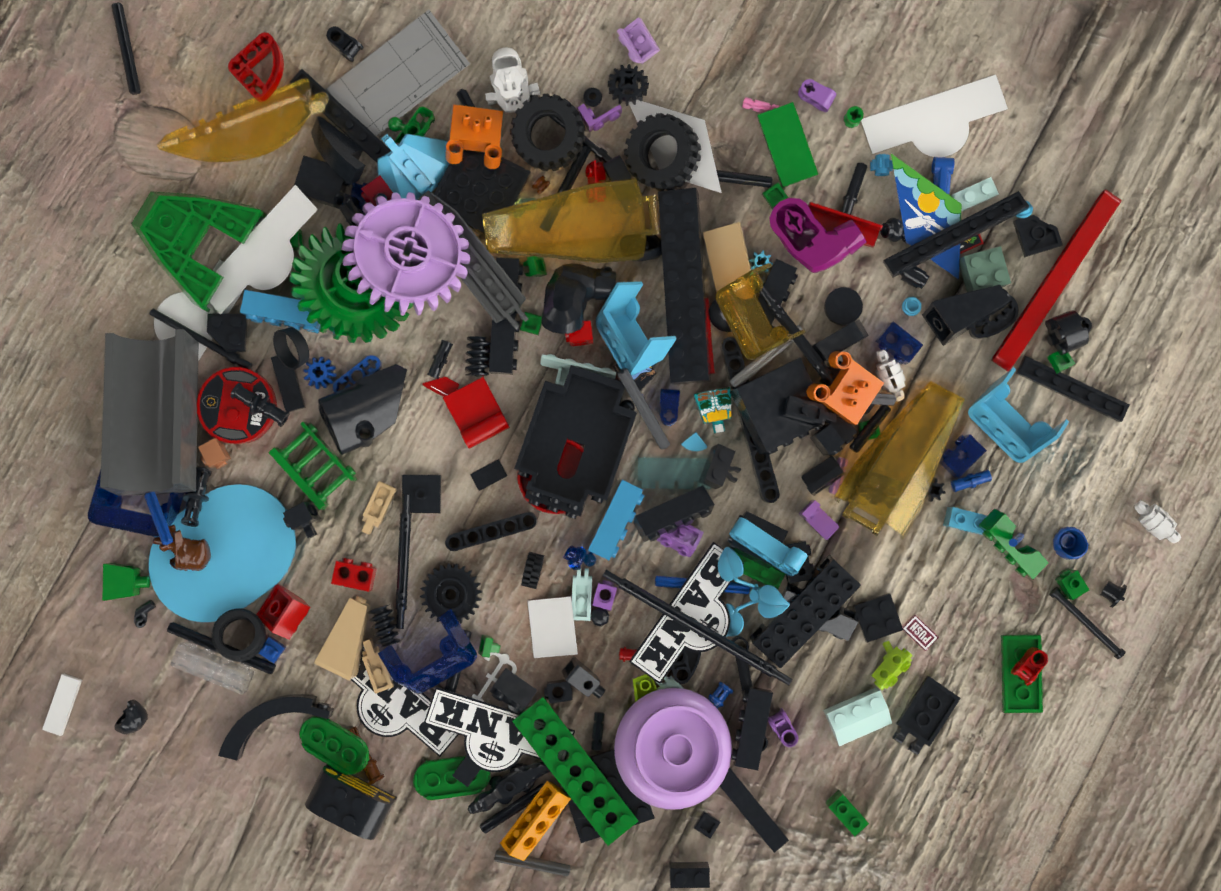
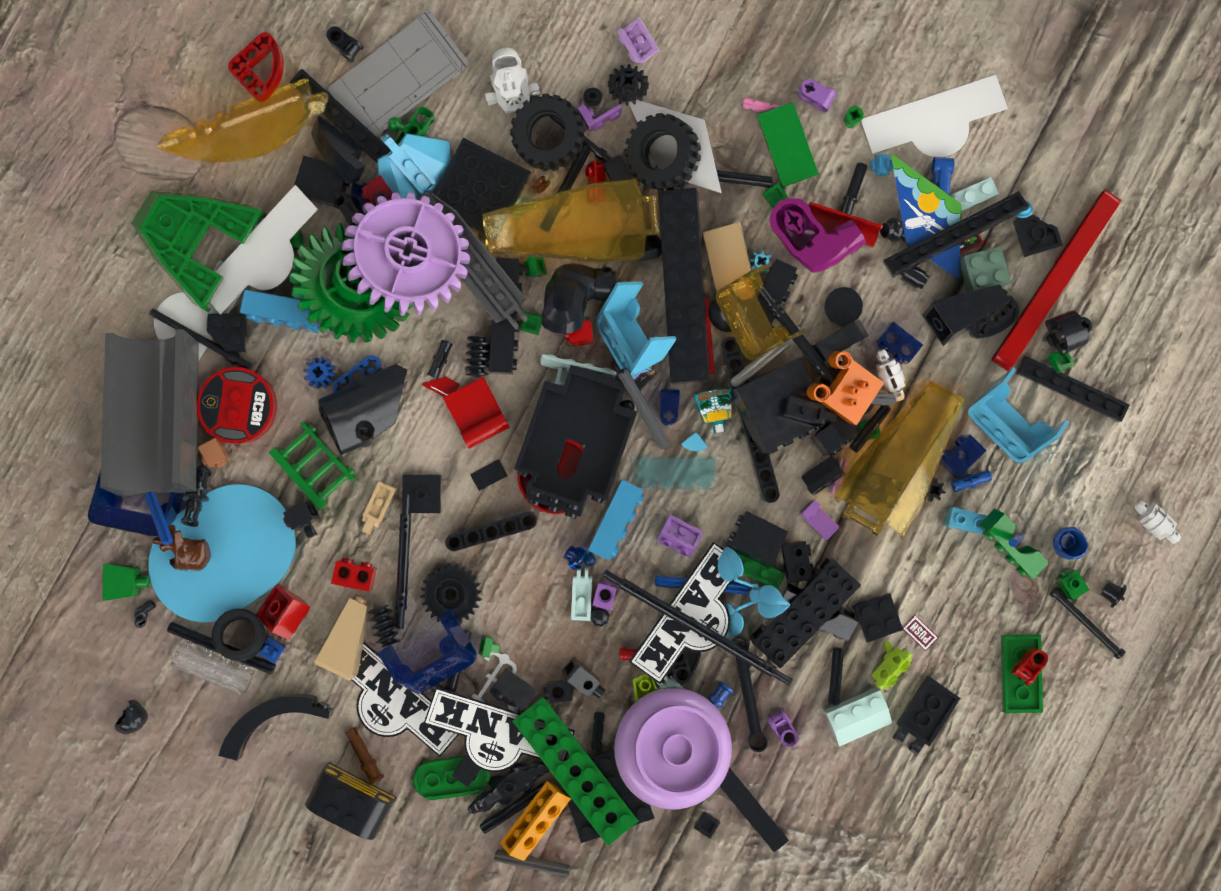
white tile [42,674,82,736] -> none
black axle [111,2,141,95] -> none
black piece [230,383,290,427] -> none
black tile [271,356,306,412] -> none
black tyre [273,327,309,370] -> none
green tile [299,716,369,775] -> none
tan hinge [362,638,394,694] -> none
orange piece [445,89,503,169] -> none
black tyre [521,552,544,589] -> none
white sticker [528,597,578,658] -> none
black brick [634,485,715,542] -> none
black brick [669,862,710,888] -> none
black brick [699,444,741,489] -> none
medium azure beam [729,517,808,576] -> none
black brick [731,686,773,771] -> none
green brick [825,790,869,837] -> none
medium azure plate [902,297,921,316] -> none
none -> black axle [828,647,844,705]

